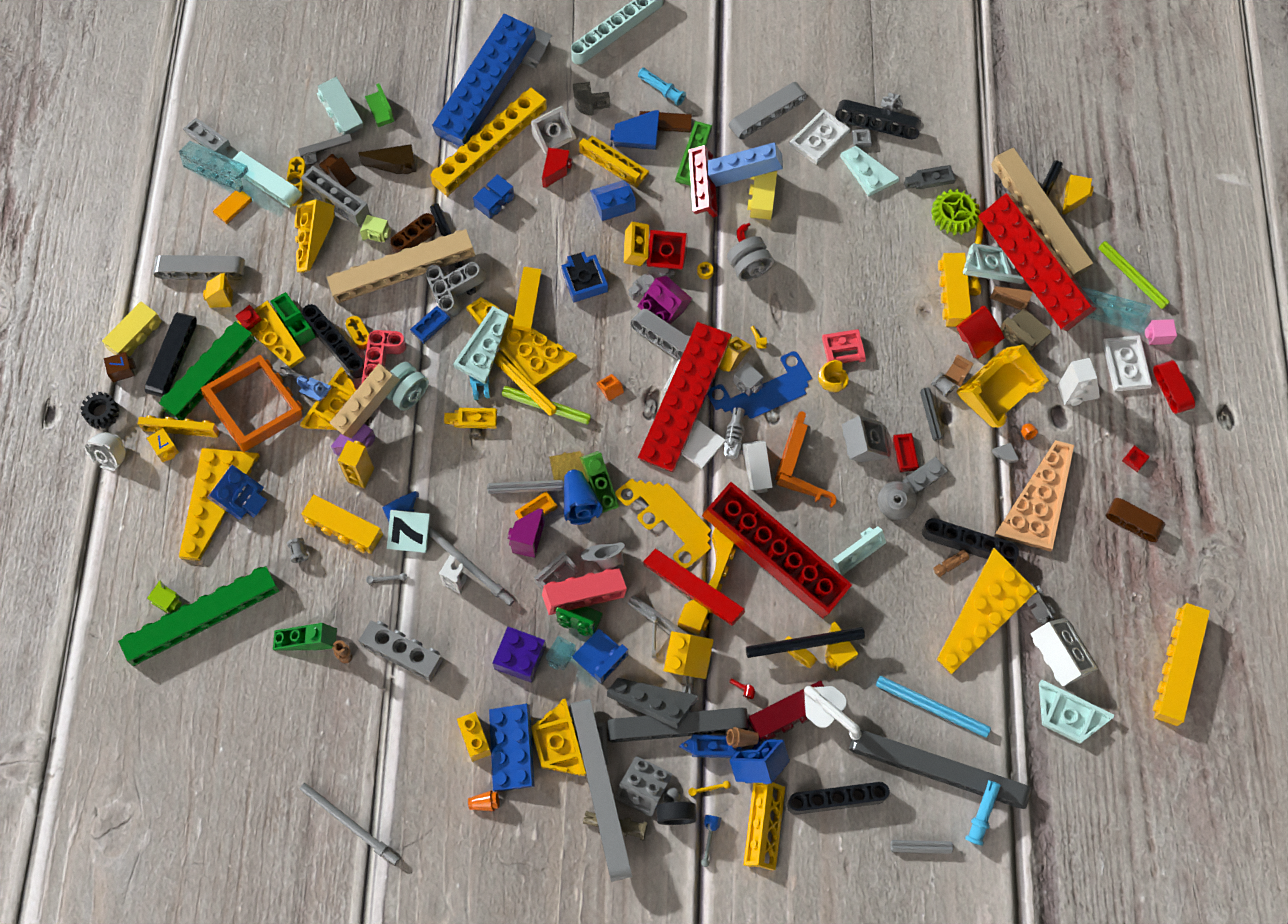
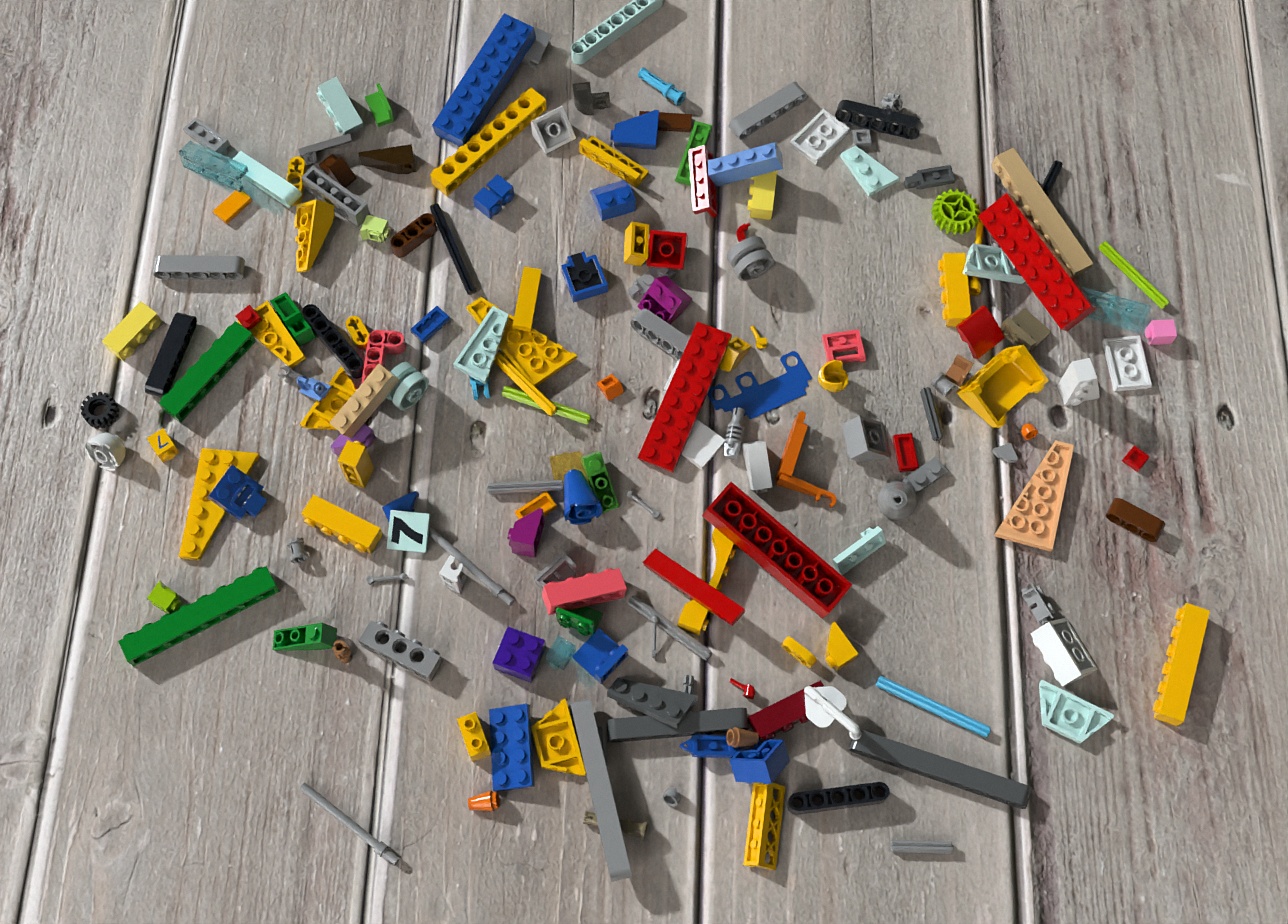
reddish brown brick [103,352,136,382] -> none
yellow plate [137,415,219,438] -> none
orange window [201,354,303,453] -> none
yellow slope [203,273,233,308] -> none
tan brick [327,229,476,304] -> none
light grey beam [426,262,486,317] -> none
yellow hinge [444,408,497,429] -> none
red slope [542,147,573,188] -> none
light grey piece [581,543,625,570] -> none
yellow piece [615,478,711,569] -> none
light grey bracket [615,756,672,817] -> none
black tyre [657,802,697,825] -> none
yellow slope [663,631,714,679] -> none
yellow hinge [688,781,731,797] -> none
yellow bush [697,262,713,280] -> none
hinge [701,815,722,867] -> none
light grey brick [733,362,763,396] -> none
black axle [746,627,865,658] -> none
black beam [922,518,1019,568] -> none
medium nougat axle [933,550,969,577] -> none
yellow wing [936,548,1037,674] -> none
medium azure pin [965,780,1001,846] -> none
medium nougat slope [990,286,1033,310] -> none
yellow slope [1062,175,1094,215] -> none
red beam [1153,360,1195,414] -> none

